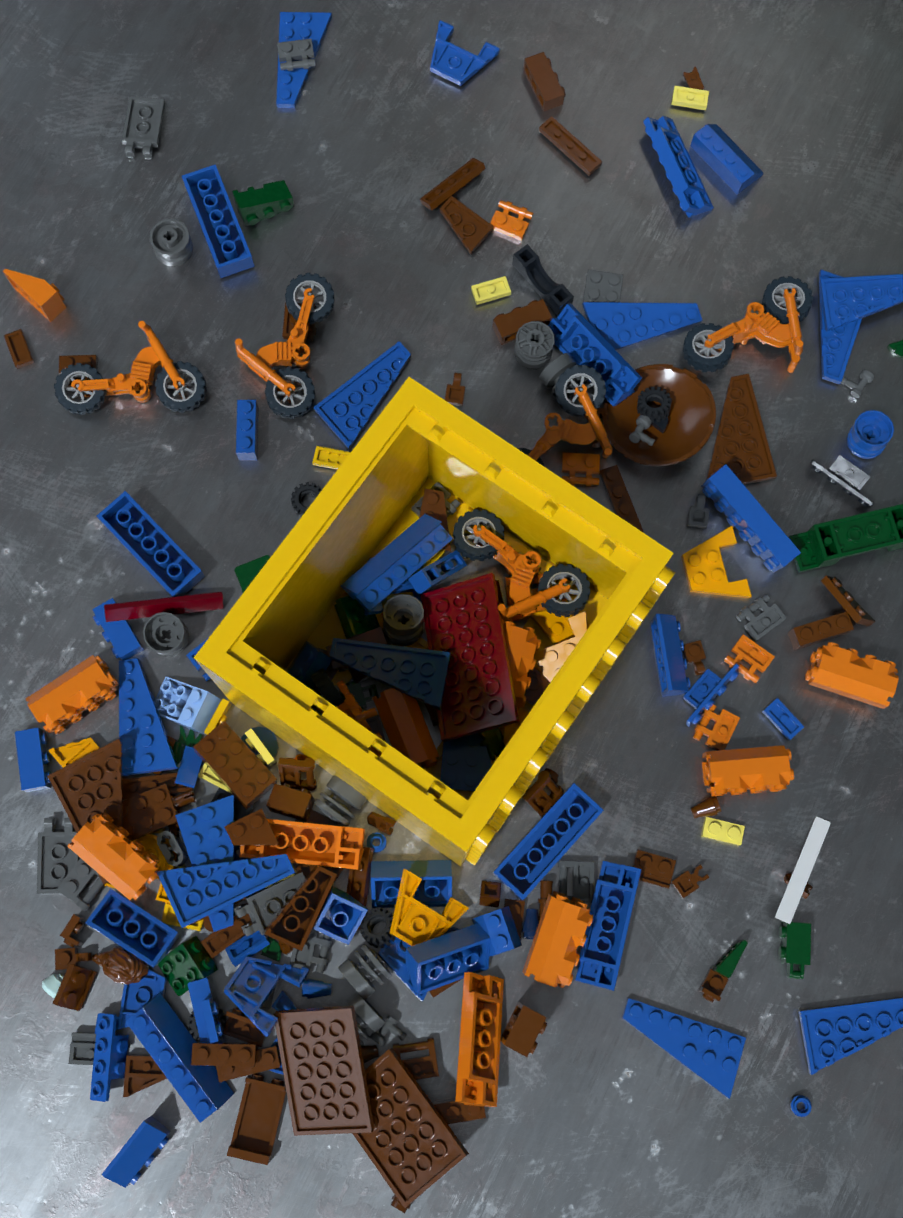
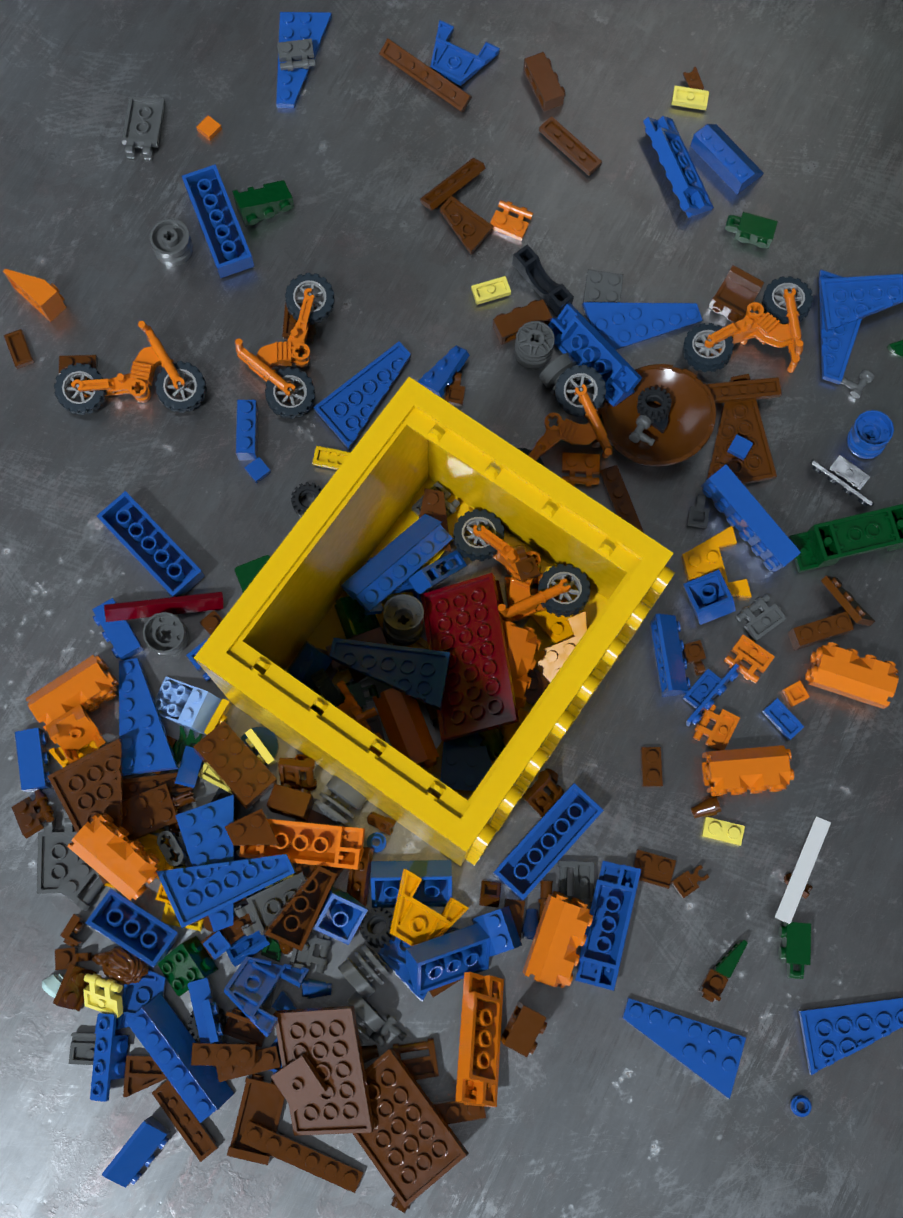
none -> reddish brown plate [12,789,54,839]
none -> orange panel [46,704,106,764]
none -> light yellow plate [83,973,123,1018]
none -> reddish brown plate [152,1080,219,1162]
none -> orange tile [196,115,222,141]
none -> reddish brown plate [199,610,223,635]
none -> blue tile [203,930,232,960]
none -> reddish brown plate [240,1120,364,1193]
none -> blue tile [244,457,271,483]
none -> reddish brown plate [271,1053,328,1112]
none -> reddish brown plate [379,38,472,112]
none -> blue wing [418,345,470,397]
none -> reddish brown plate [515,545,540,582]
none -> reddish brown plate [640,747,663,787]
none -> blue slope [683,570,736,625]
none -> reddish brown plate [706,377,782,403]
none -> reddish brown panel [708,265,765,322]
none -> dark green brick [725,212,778,249]
none -> blue tile [727,434,753,460]
none -> orange tile [782,681,810,707]

